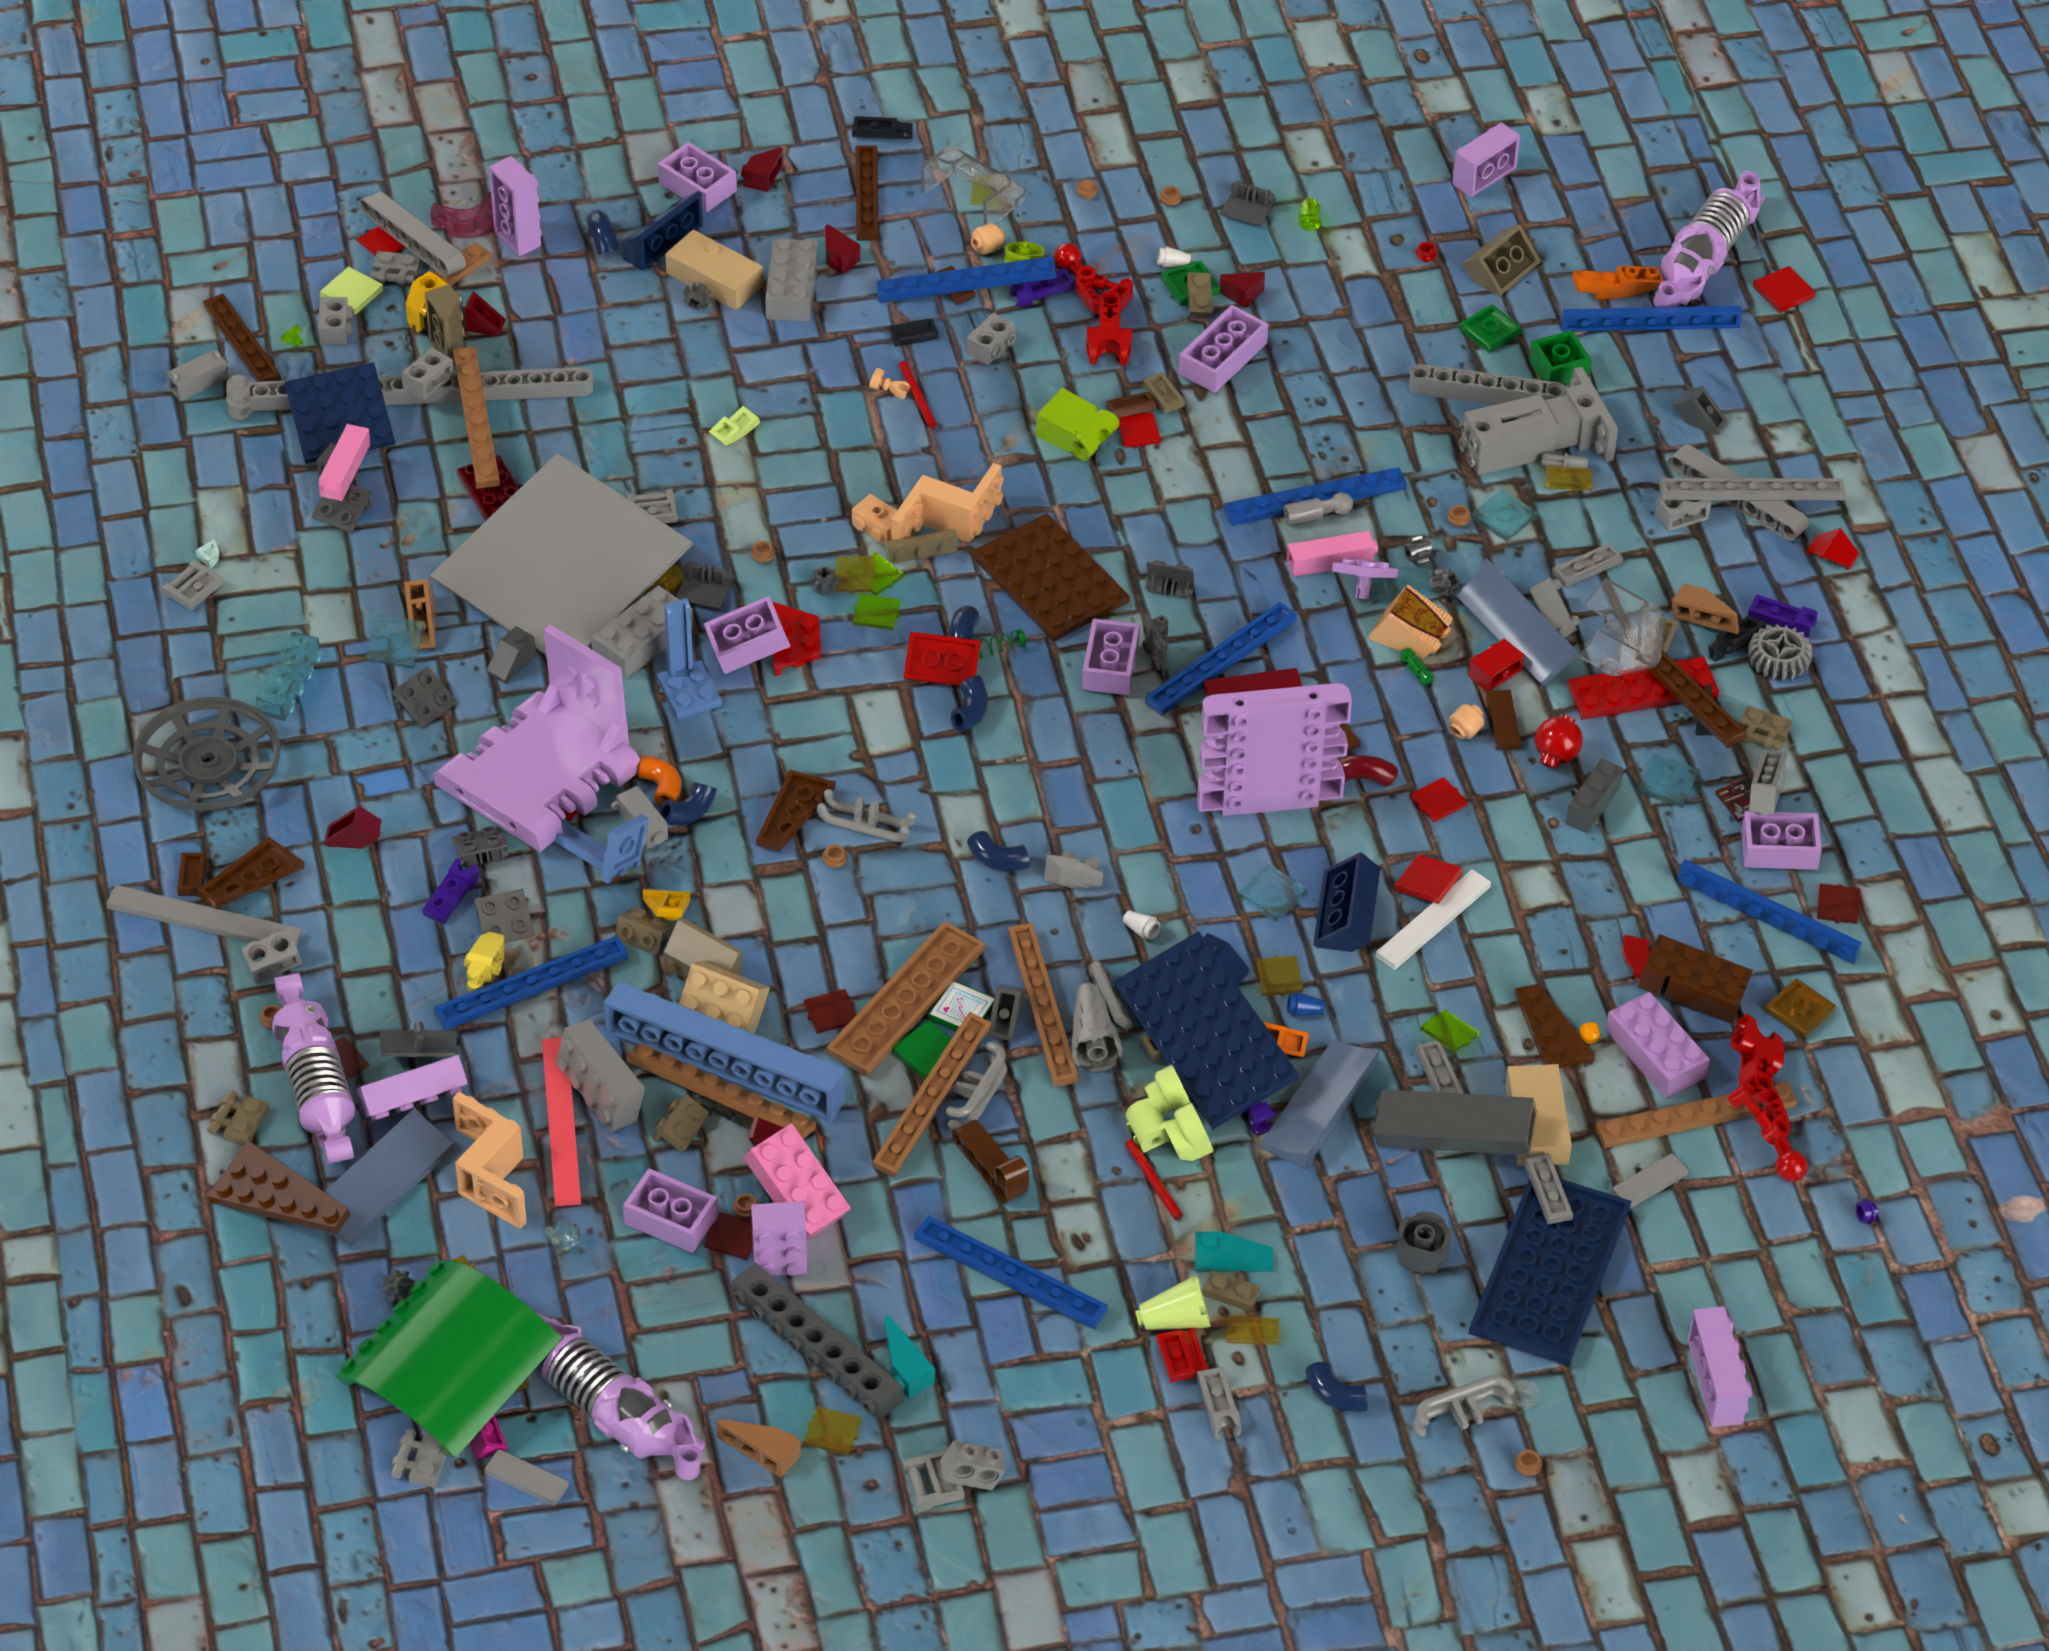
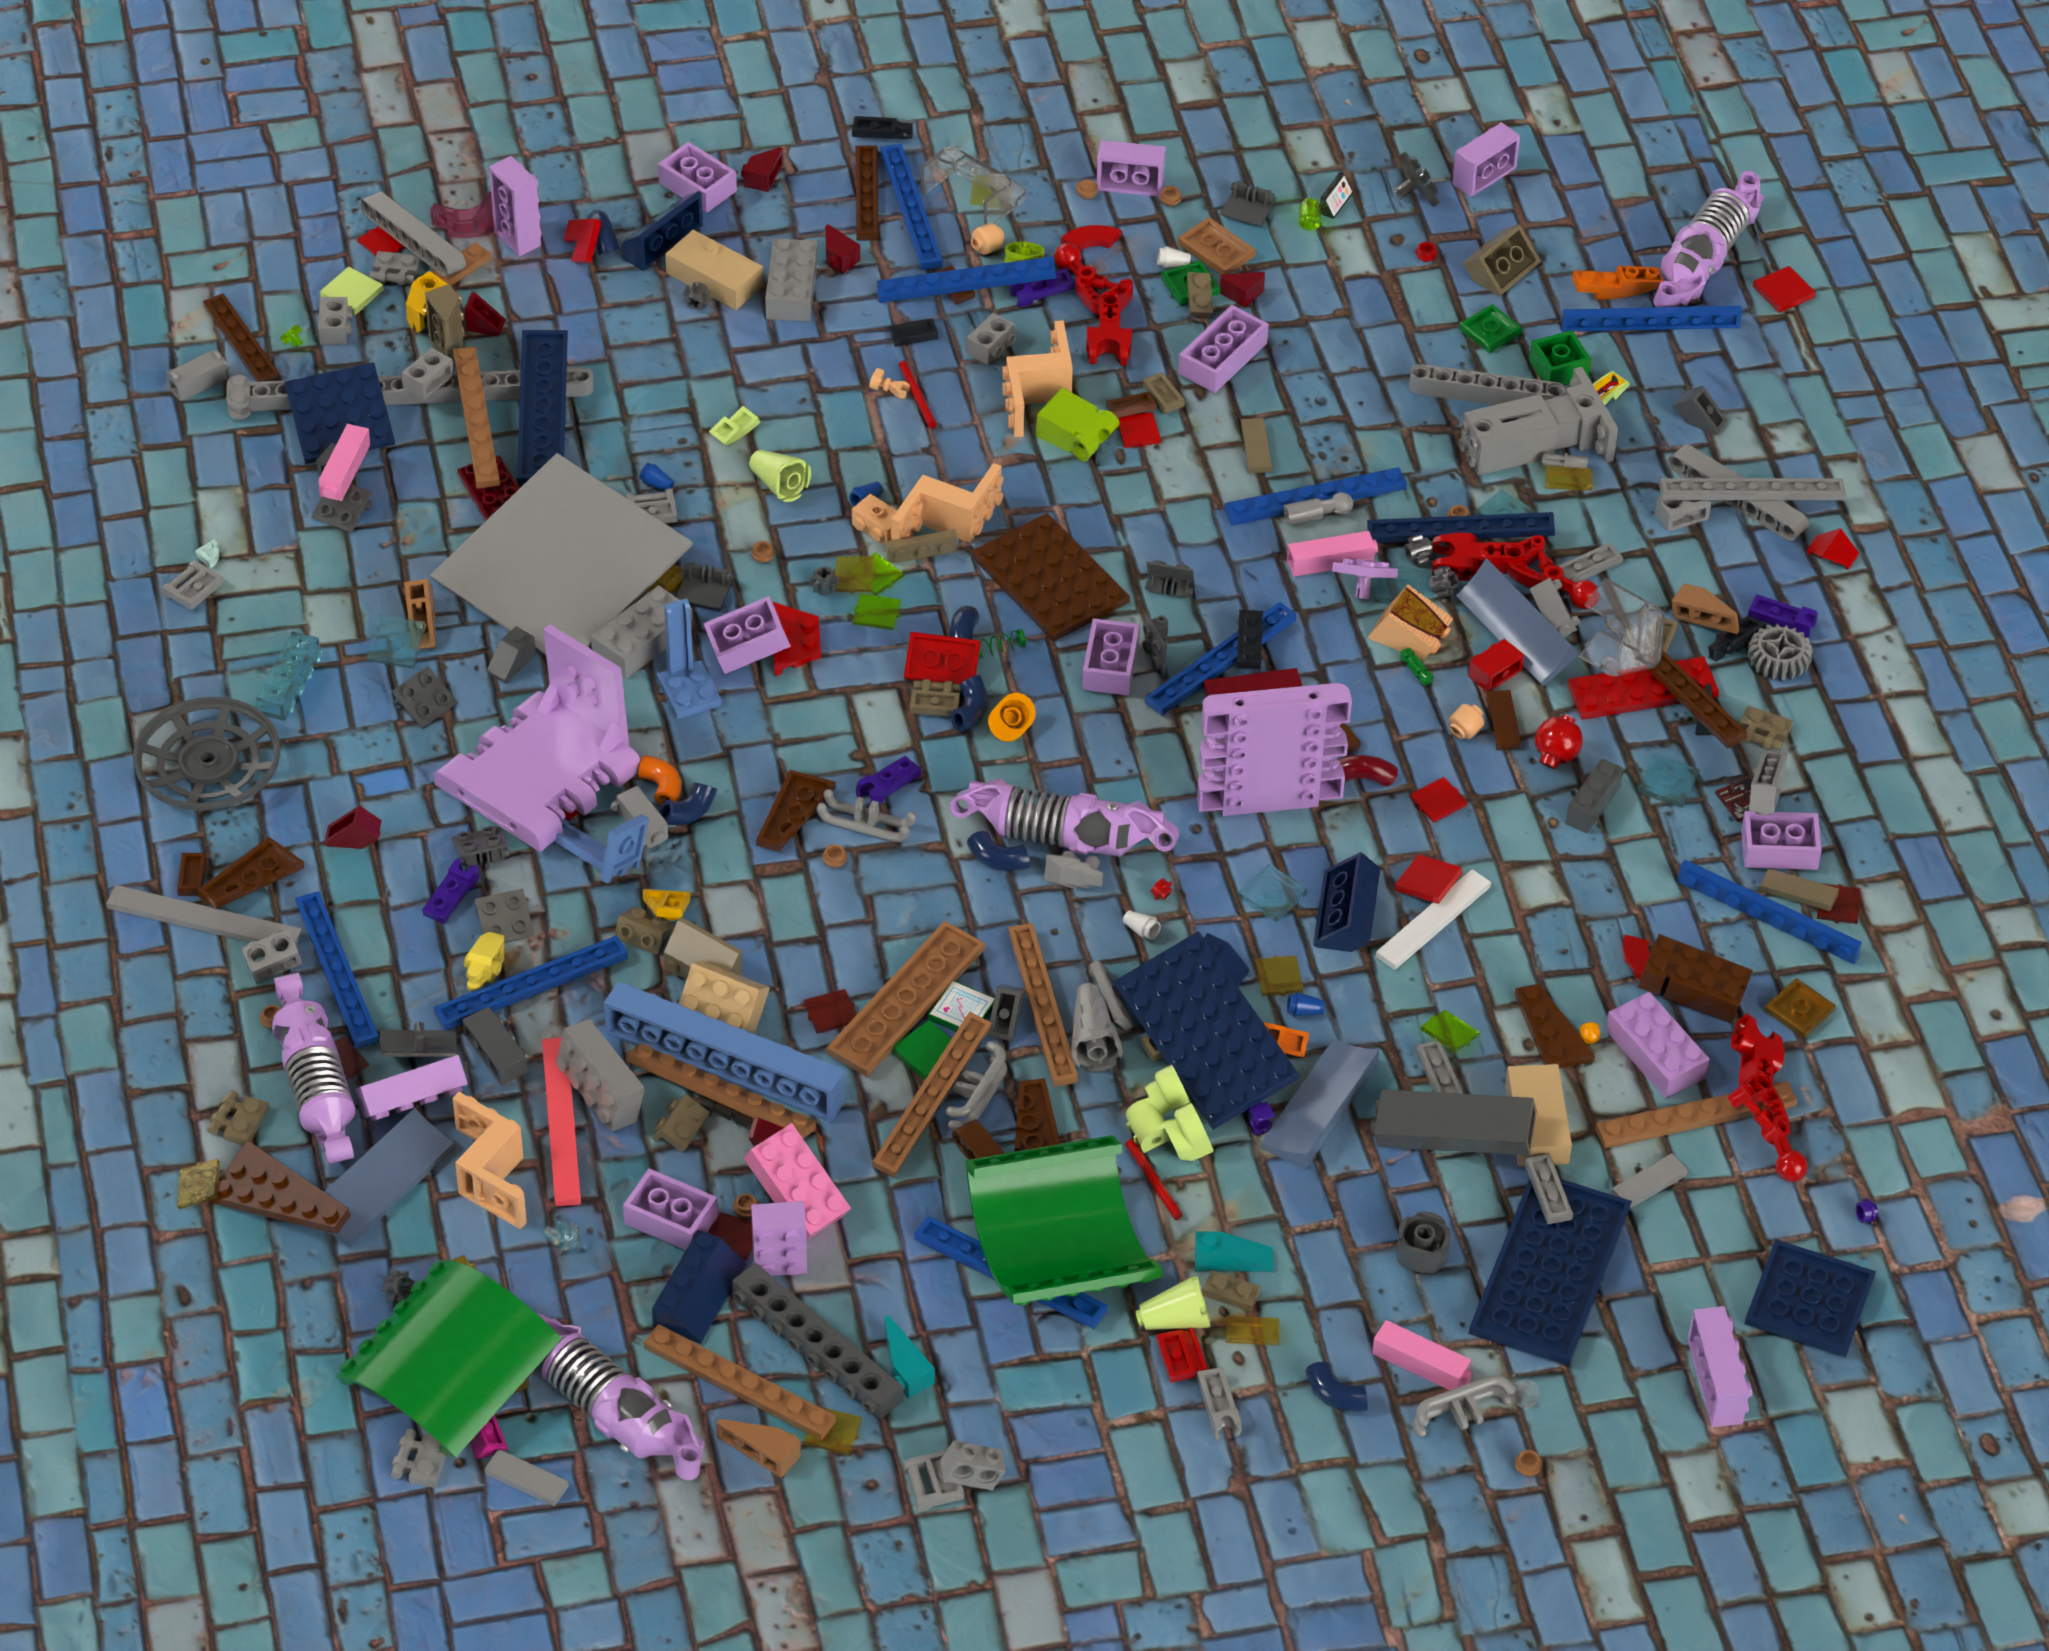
none -> clear yellow piece [177,1159,220,1209]
none -> blue plate [295,891,379,1049]
none -> dark grey brick [462,1007,529,1086]
none -> dark blue plate [517,330,568,483]
none -> red tile [563,219,602,264]
none -> blue cone [639,463,675,491]
none -> medium nougat plate [643,1324,836,1441]
none -> dark blue slope [652,1230,746,1344]
none -> yellowish green cone [749,450,811,502]
none -> blue cone [849,481,883,506]
none -> dark purple plate [856,756,921,806]
none -> blue plate [880,144,943,270]
none -> dark tan plate [910,679,961,717]
none -> piece [950,778,1179,857]
none -> green panel [966,1135,1163,1305]
none -> light orange piece [988,693,1036,742]
none -> light nougat bracket [1002,320,1073,437]
none -> reddish brown wing [1014,1078,1060,1152]
none -> red tile [1060,225,1122,251]
none -> lavender brick [1096,140,1166,197]
none -> red plate [1150,878,1173,900]
none -> medium nougat plate [1177,217,1256,274]
none -> black plate [1237,610,1263,669]
none -> dark tan tile [1241,418,1272,473]
none -> slope [1319,172,1353,219]
none -> dark blue plate [1367,512,1555,543]
none -> bright pink brick [1372,1320,1473,1390]
none -> clear smoke plate [1394,151,1440,207]
none -> red piece [1432,533,1599,609]
none -> slope [1593,371,1630,405]
none -> dark blue plate [1744,1239,1876,1357]
none -> dark tan tile [1760,868,1839,911]

